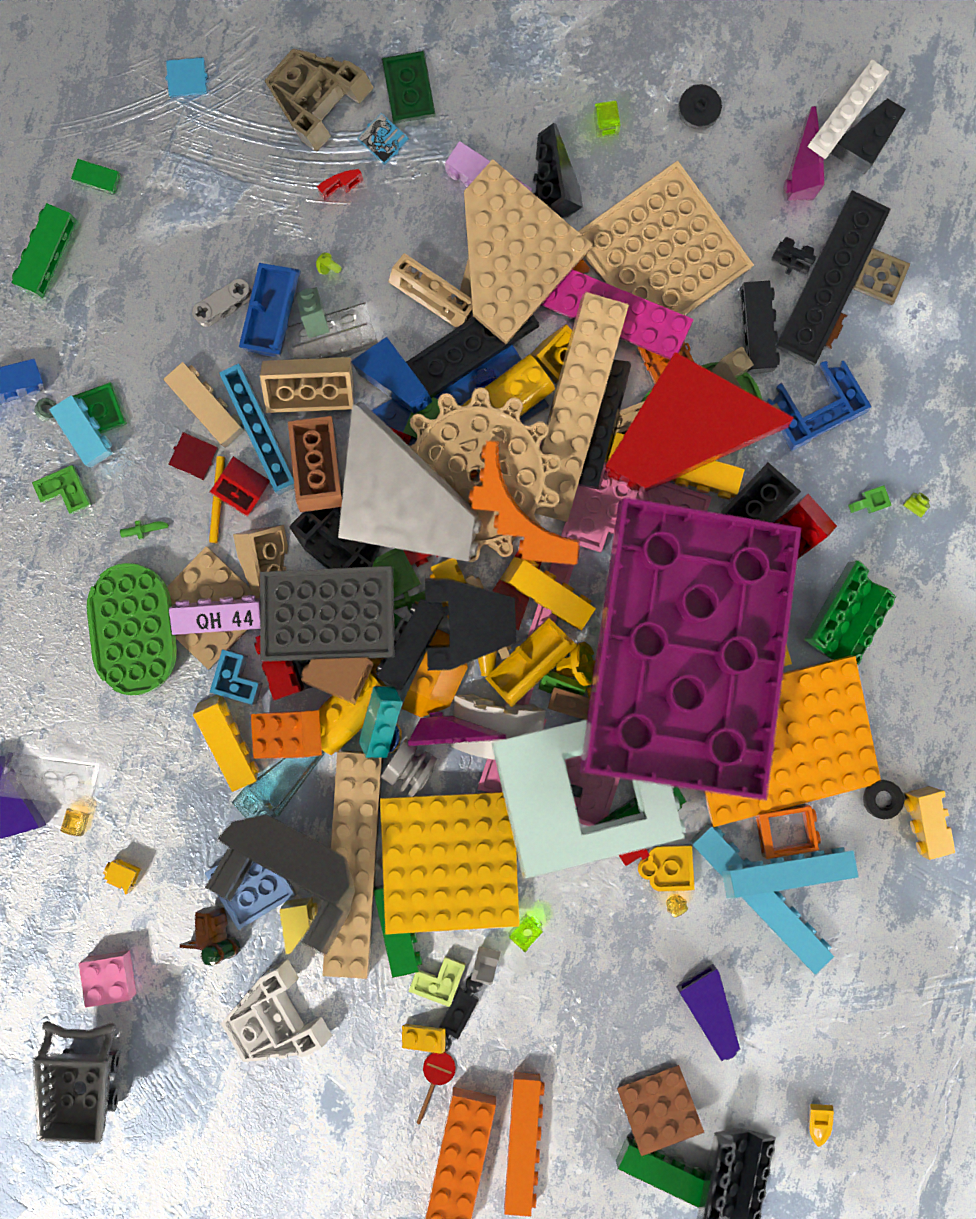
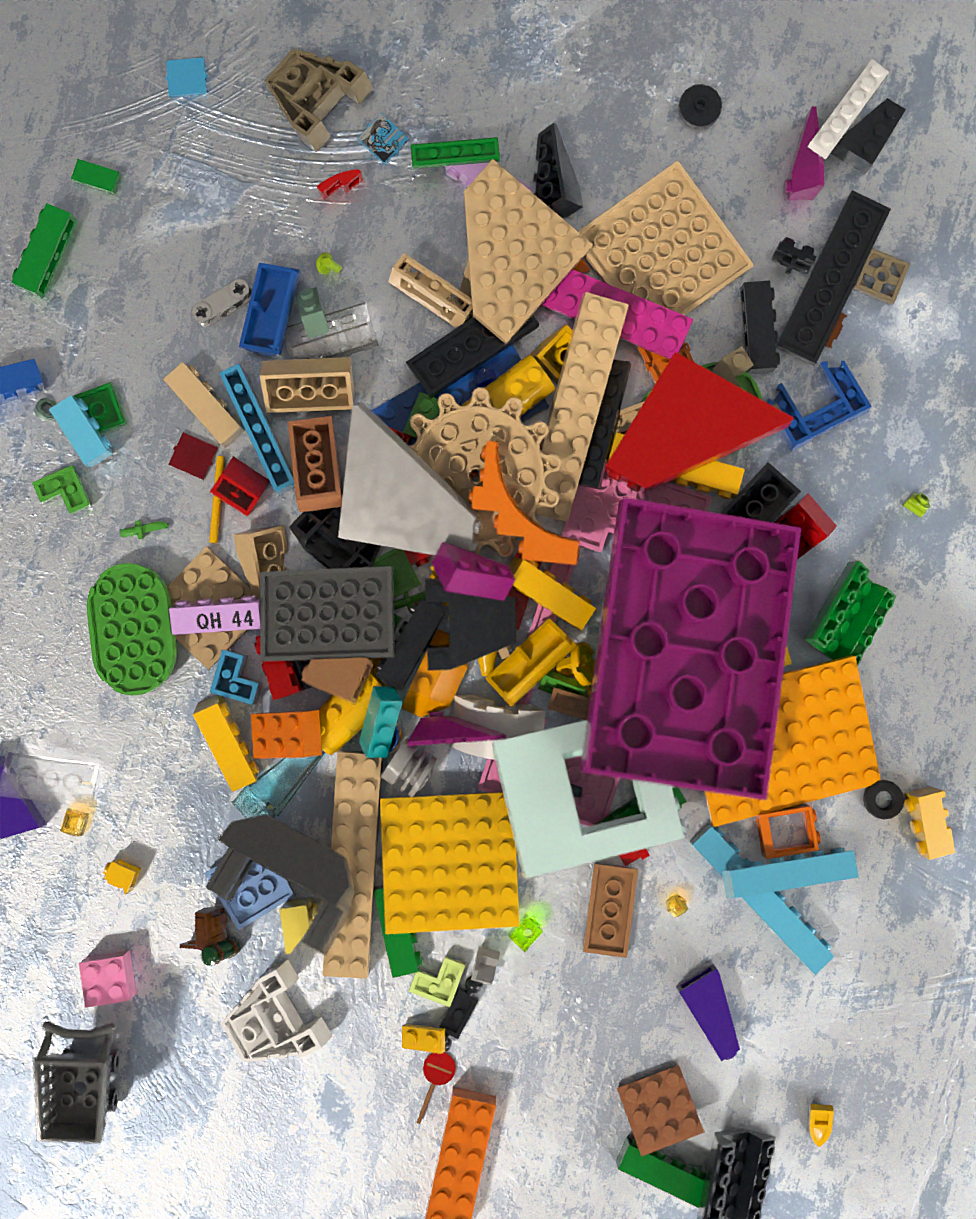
blue slope [351,337,432,414] -> none
dark green tile [382,51,436,124] -> none
orange brick [504,1072,545,1217] -> none
clear neon green panel [594,101,621,138] -> none
yellow plate [638,845,695,891] -> none
bright green plate [848,485,892,514] -> none
none -> green tile [410,137,500,169]
none -> magenta wedge [432,541,516,601]
none -> medium nougat plate [583,863,638,958]

